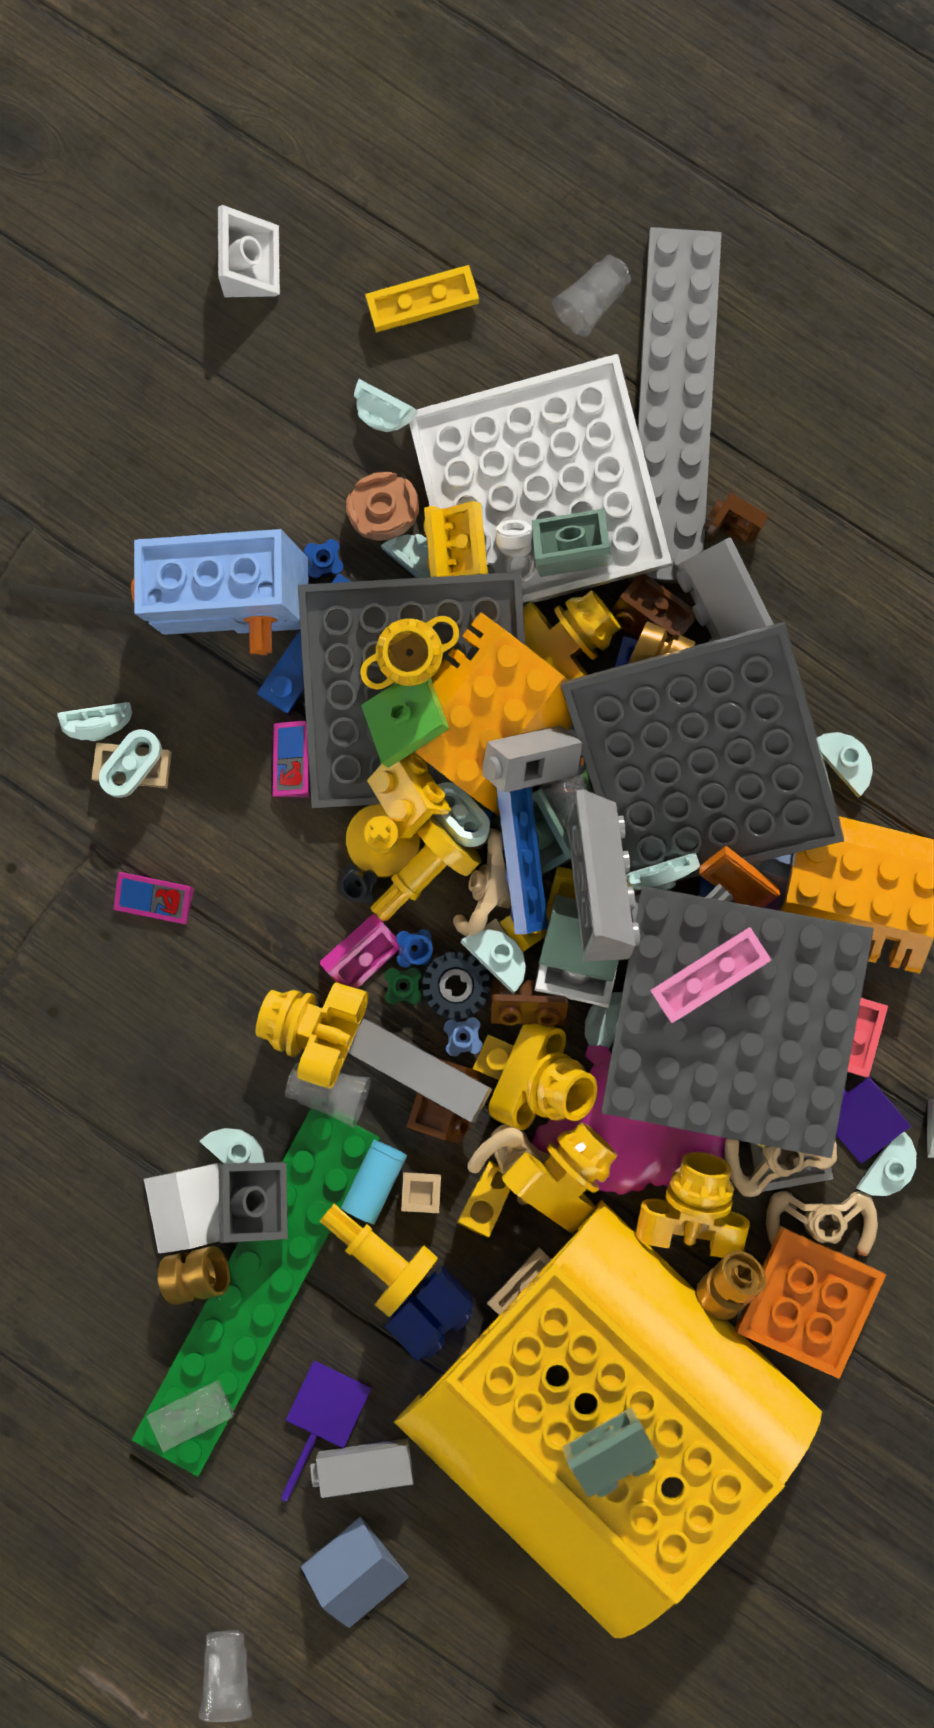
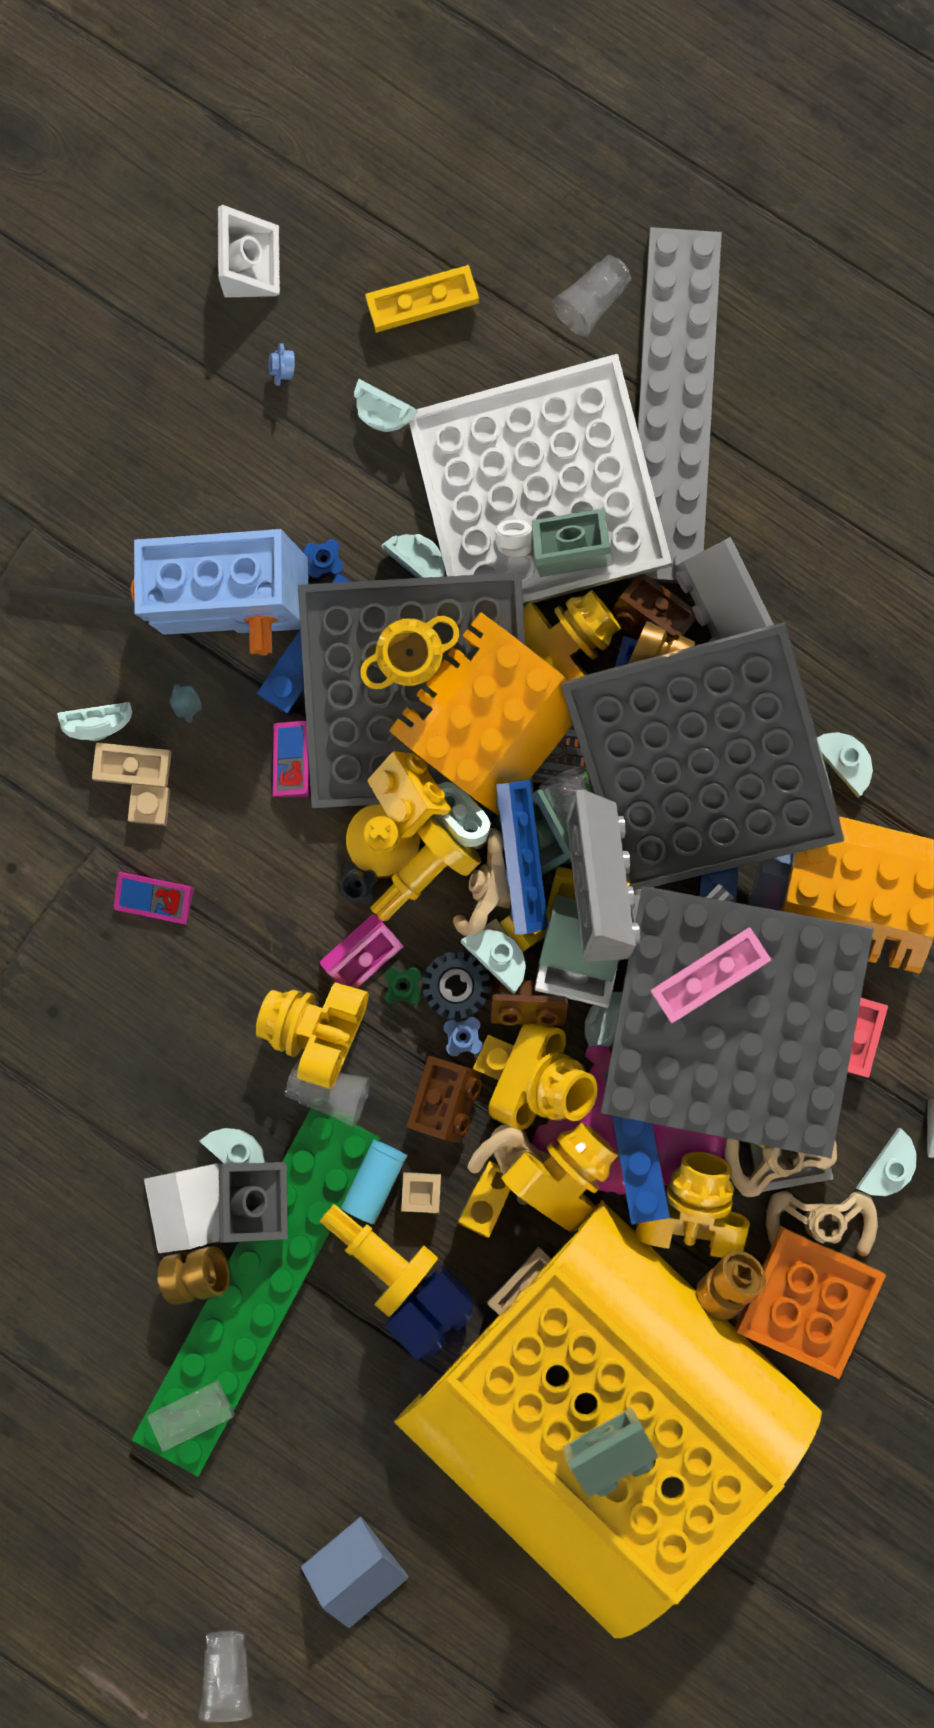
light aqua plate [99,730,162,798] -> none
dark purple piece [281,1360,371,1502] -> none
light grey brick [310,1438,414,1498] -> none
nougat tile [346,472,419,541] -> none
light grey tile [348,1019,492,1123] -> none
bright green plate [361,678,450,768] -> none
blue plate [396,929,433,968] -> none
yellow bracket [424,501,488,577] -> none
light grey brick [482,726,583,793] -> none
light aqua plate [626,853,700,891] -> none
orange tile [699,846,780,908] -> none
reddish brown bracket [703,493,769,544] -> none
dark purple piece [836,1077,911,1164] -> none
none -> tan plate [128,784,170,826]
none -> clear light blue plate [169,684,202,723]
none -> medium blue plate [268,343,295,386]
none -> blue plate [604,1072,670,1224]

